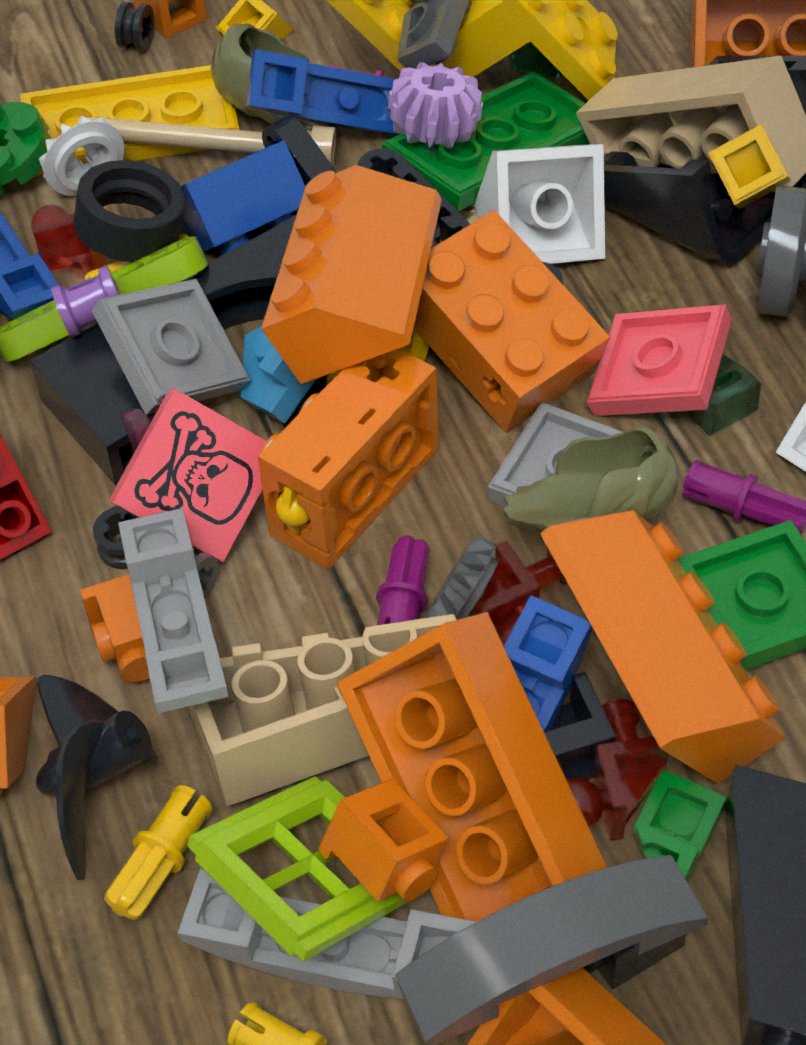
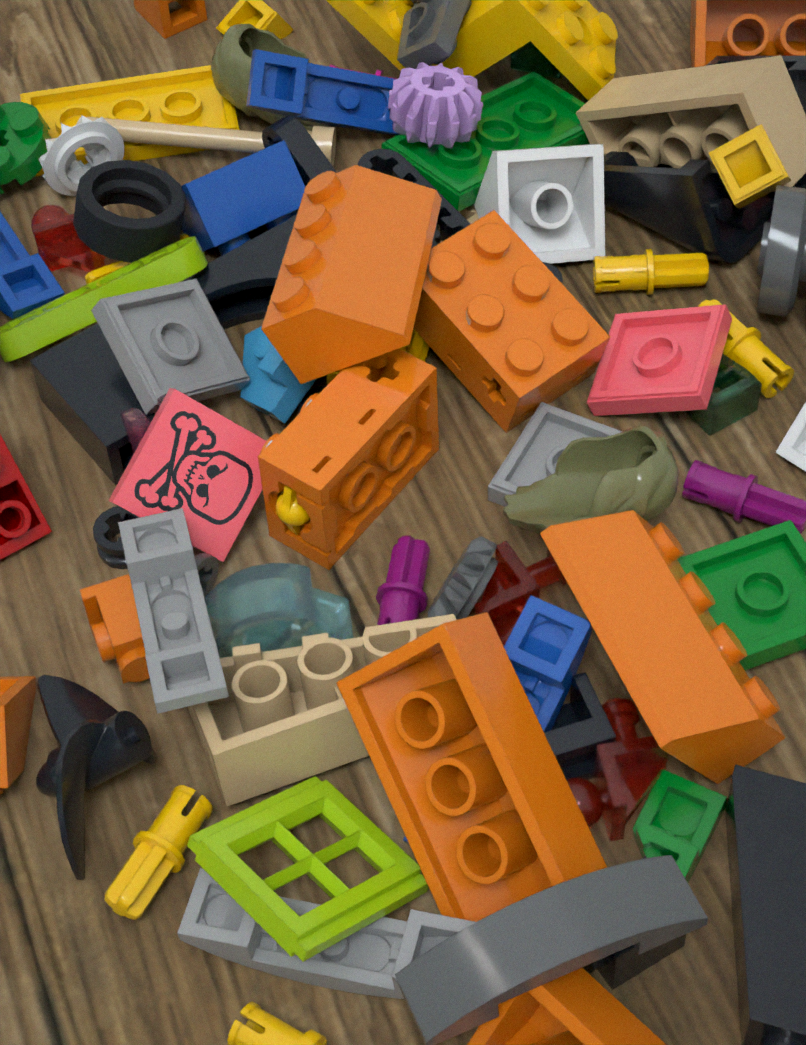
medium lavender bush [51,265,121,338] -> none
black bush [114,1,155,51] -> none
orange brick [318,778,449,902] -> none
none -> clear light blue brick [204,563,354,658]
none -> yellow axle [593,249,709,295]
none -> yellow axle [698,299,794,398]

